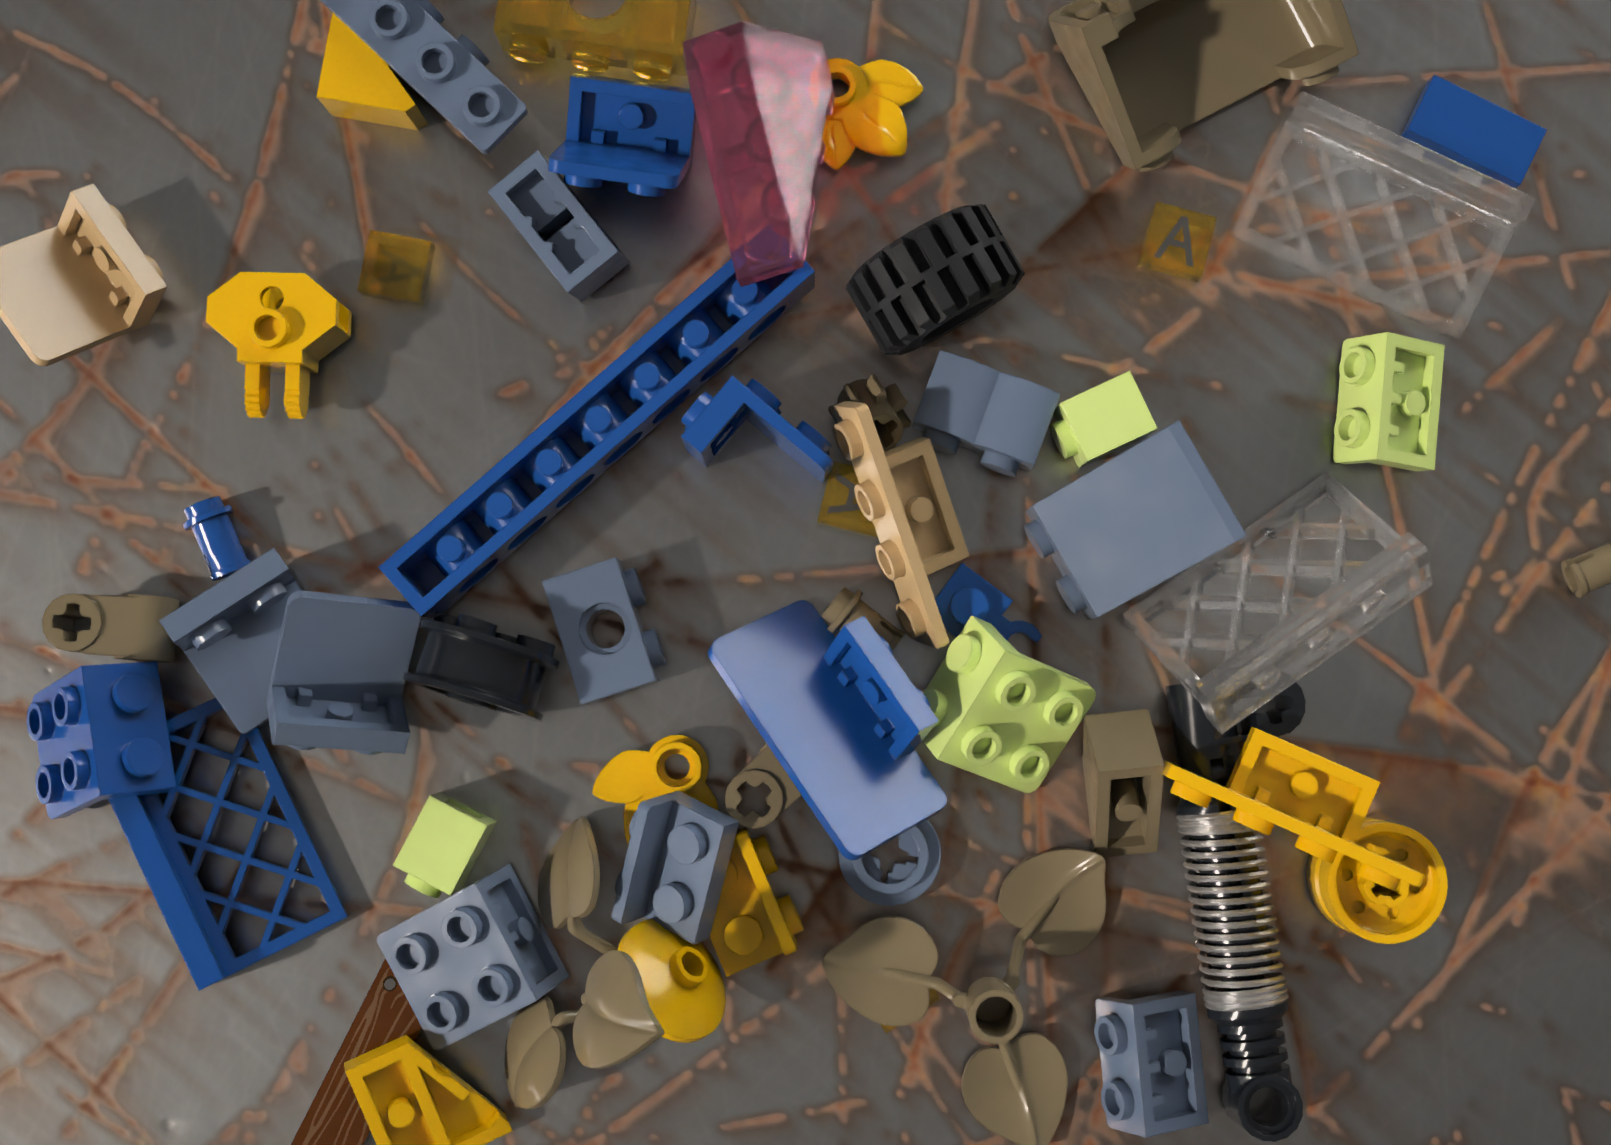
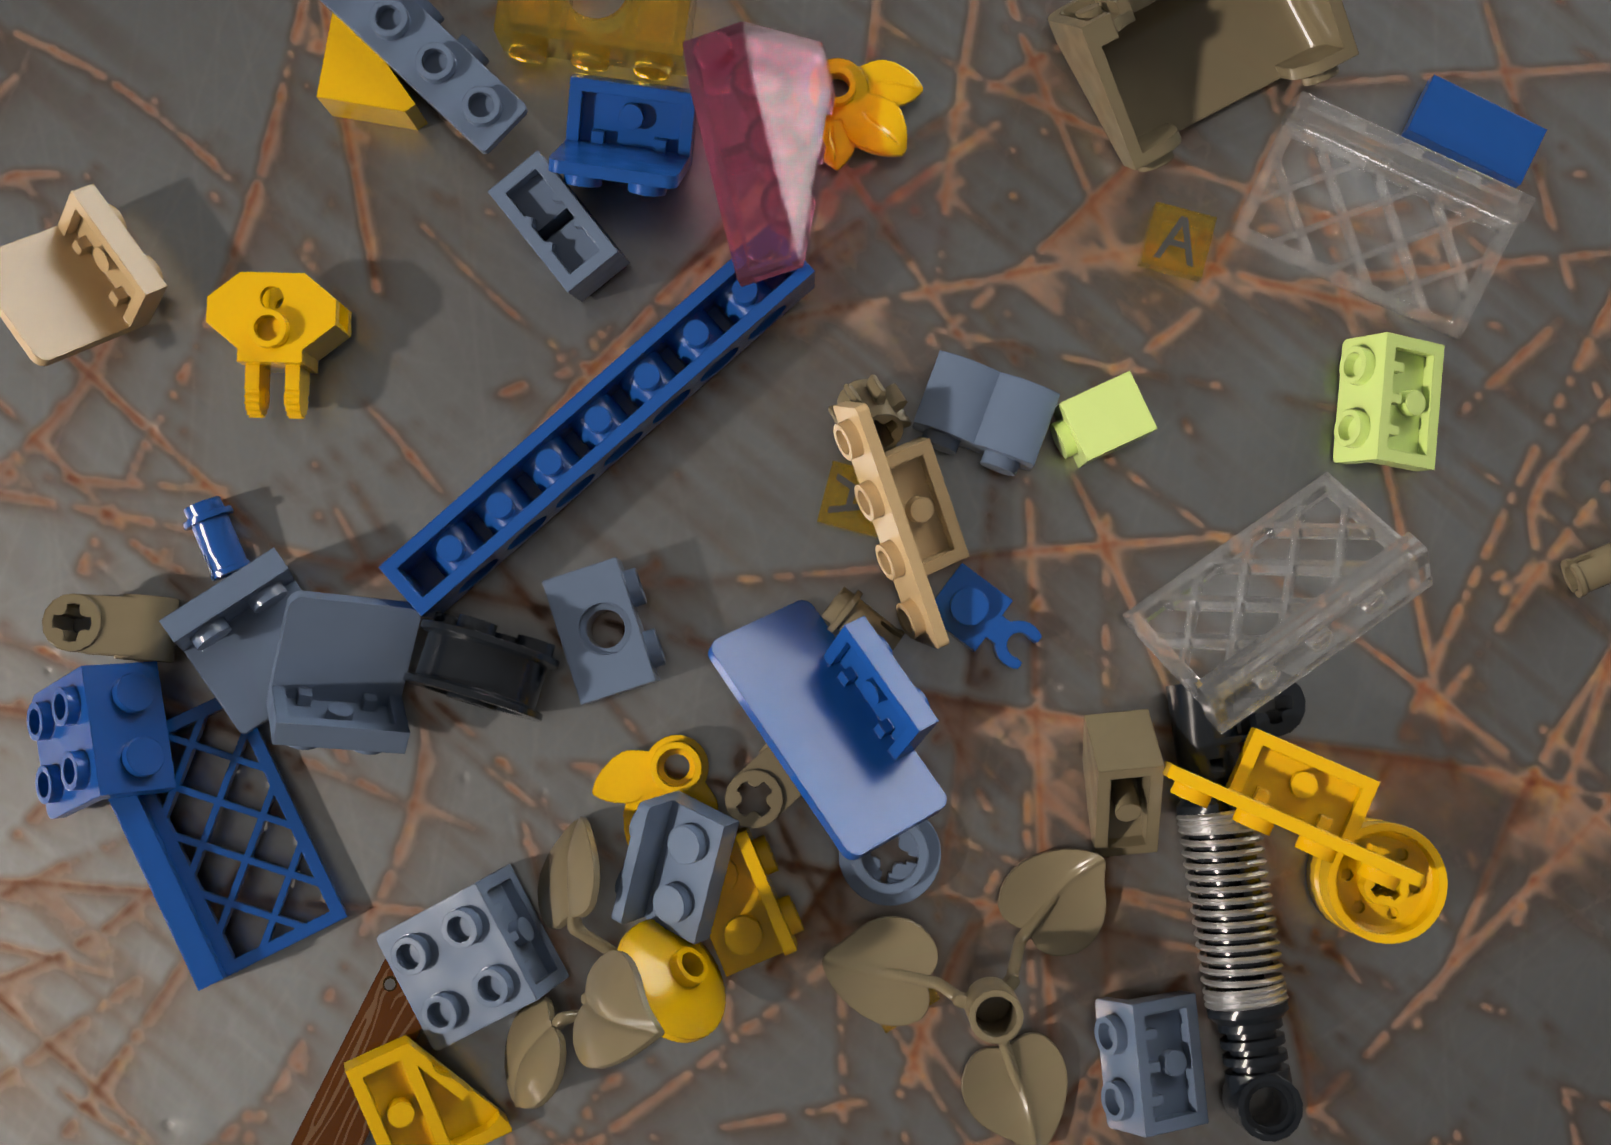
clear yellow tile [357,230,435,307] -> none
yellowish green brick [393,792,497,898] -> none
blue bracket [681,375,834,483] -> none
black tyre [846,204,1025,356] -> none
yellowish green bracket [922,615,1096,793] -> none
sand blue slope [1024,420,1247,620] -> none

